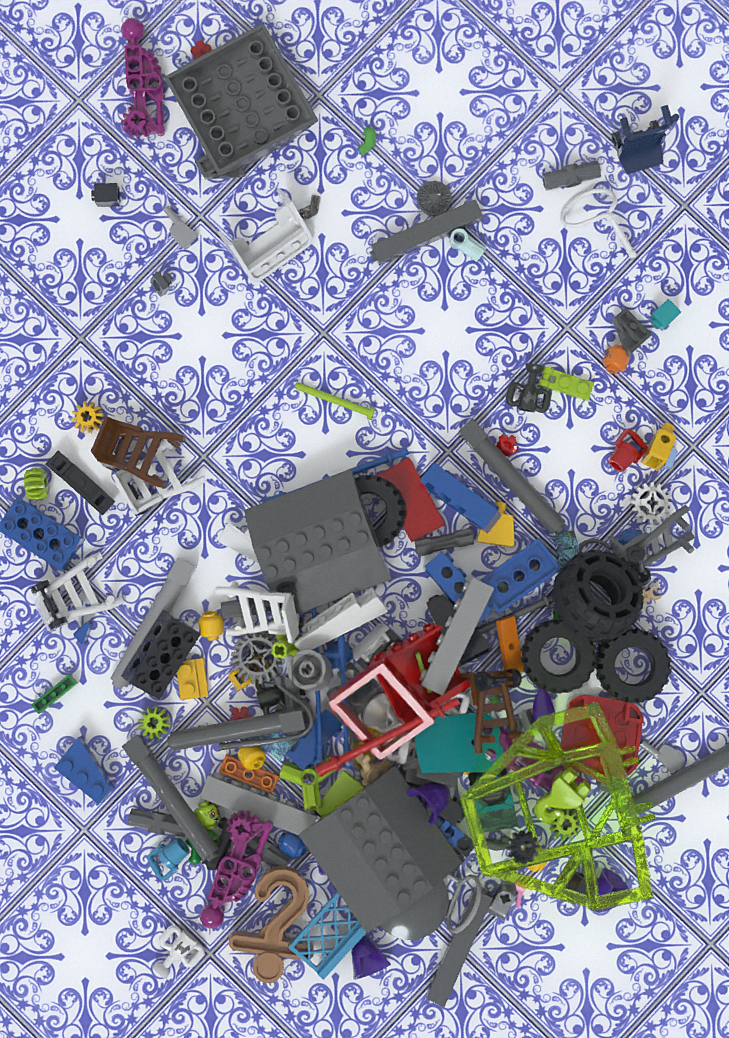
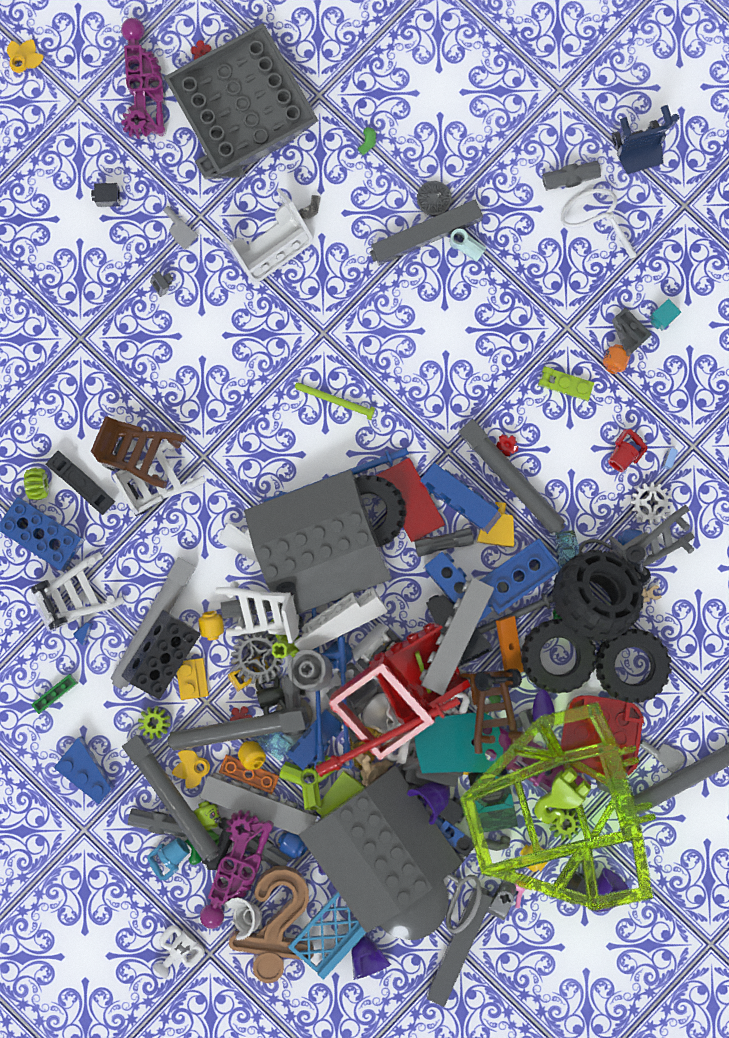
yellow gear [71,401,104,434] -> none
dark grey piece [219,675,314,751] -> none
pearl dark grey piece [505,363,551,413] -> none
black gear [505,830,541,865] -> none
yellow torso [641,423,677,471] -> none
none -> yellow plate [7,39,44,73]
none -> yellow plate [172,750,210,789]
none -> white helmet [226,898,263,940]

